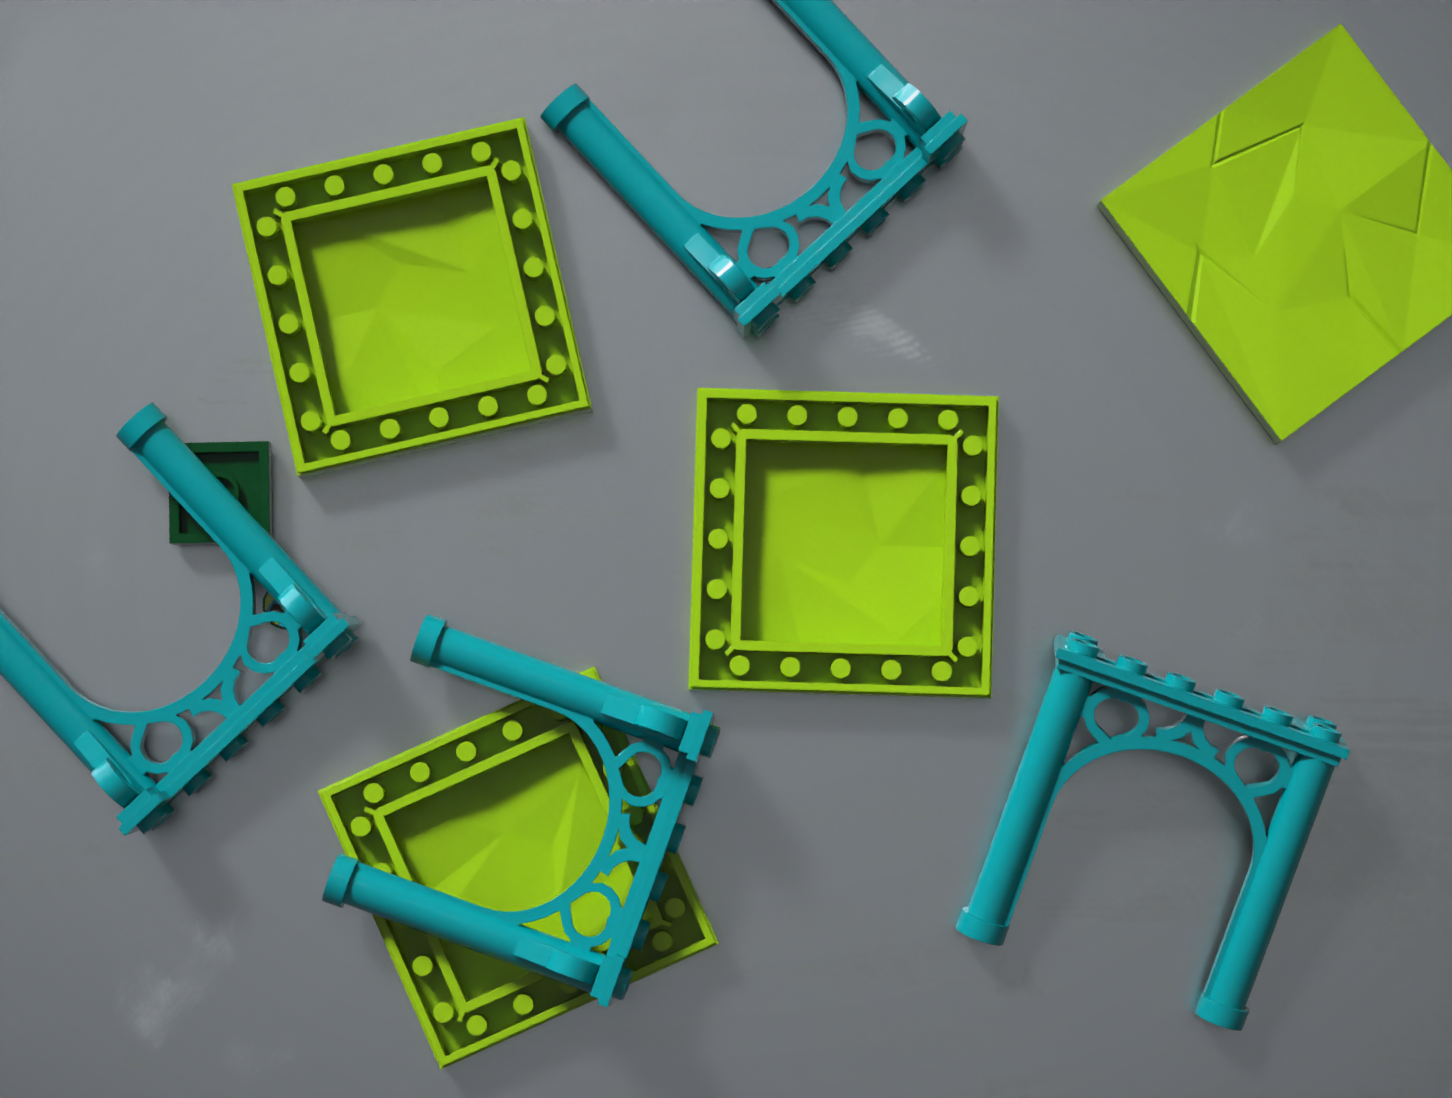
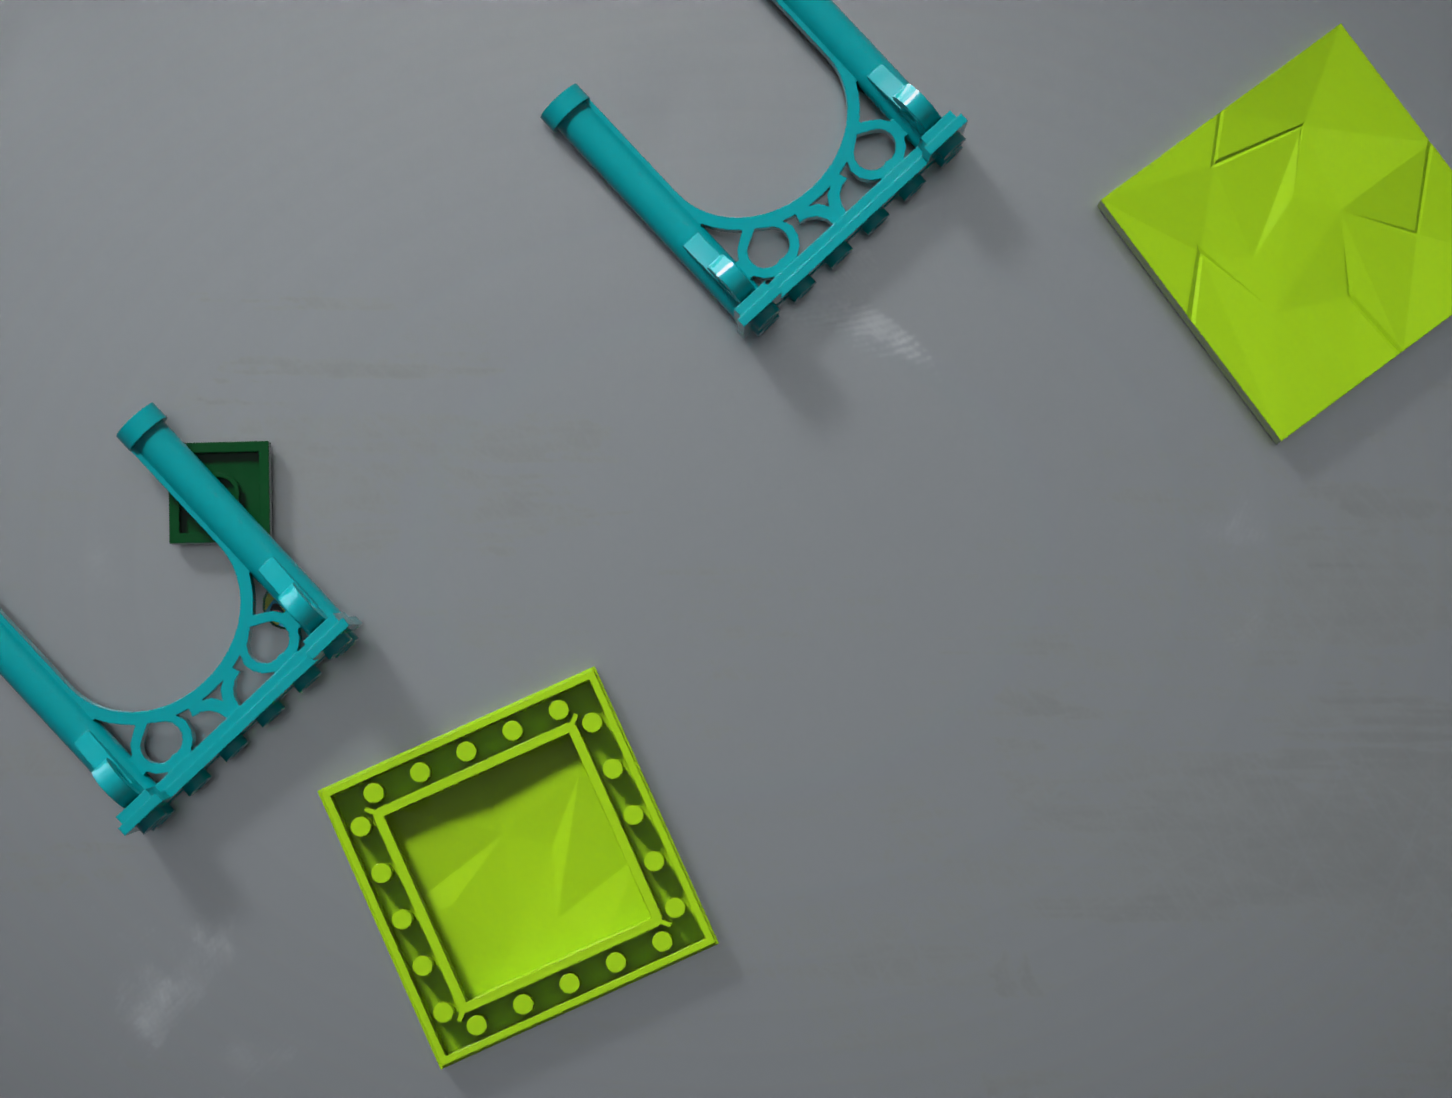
lime tile [231,117,593,479] -> none
teal arch [322,614,720,1007] -> none
lime tile [688,388,999,699] -> none
teal arch [956,631,1350,1031] -> none

